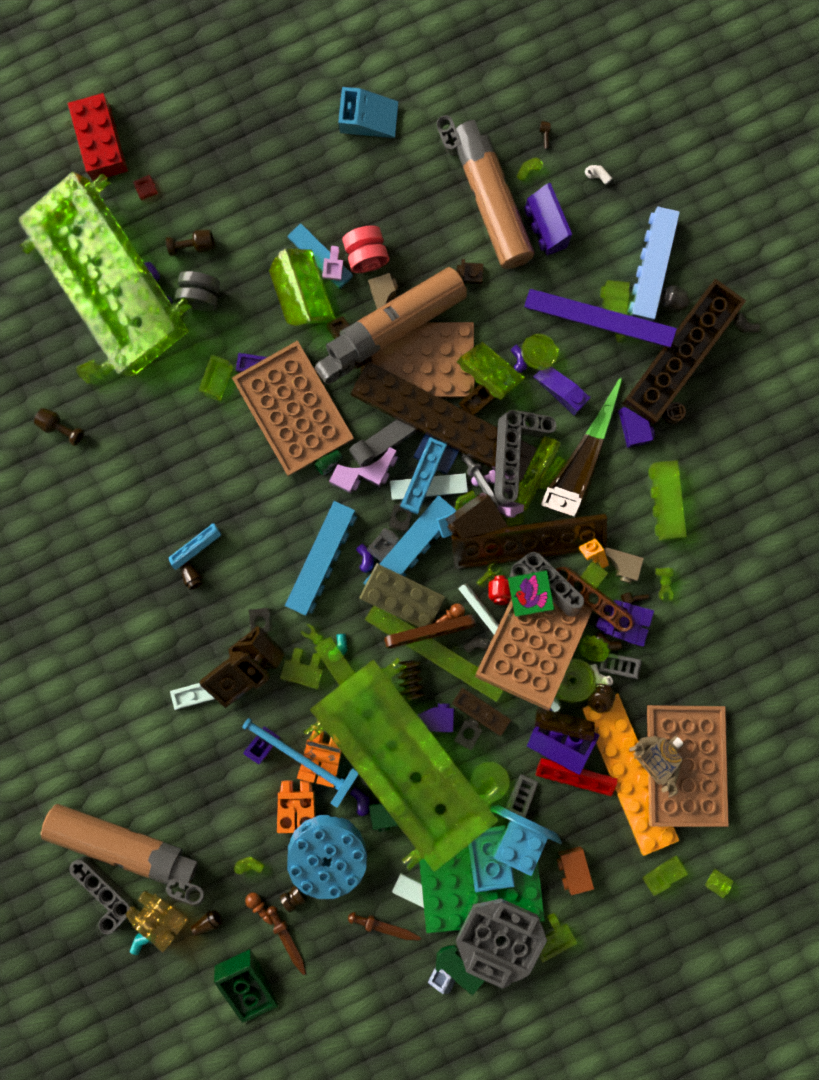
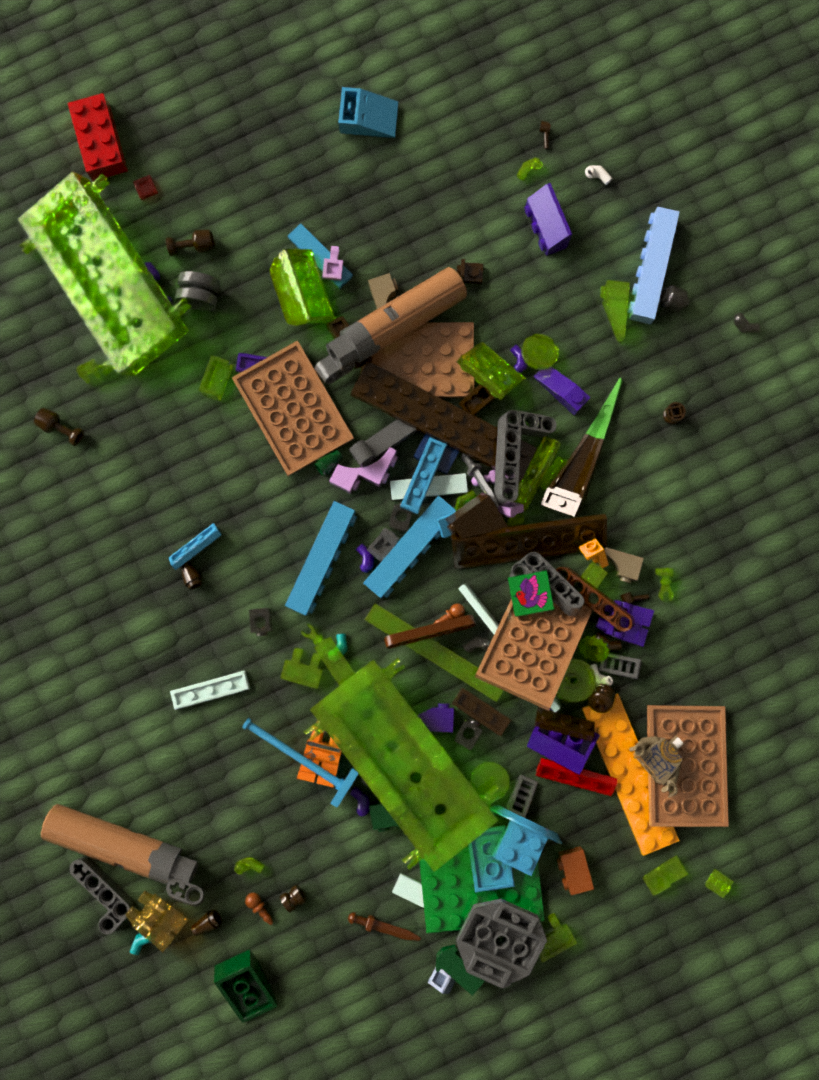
dark brown piece [199,626,284,708] -> none
dark purple slope [243,726,280,765] -> none
reddish brown sword [266,906,306,975] -> none
orange hips [277,780,316,833] -> none
dark azure brick [287,815,367,899] -> none
coral wheel [342,225,389,273] -> none
olive plate [359,563,445,627] -> none
dark brown piece [396,660,425,701] -> none
medium nougat piece [437,115,535,269] -> none
clear neon green hand [476,563,500,586] -> none
red head [488,575,512,605] -> none
dark purple tile [524,289,677,348] -> none
dark purple slope [618,407,654,448] -> none
dark brown brick [622,279,746,426] -> none
clear neon green brick [648,460,686,541] -> none

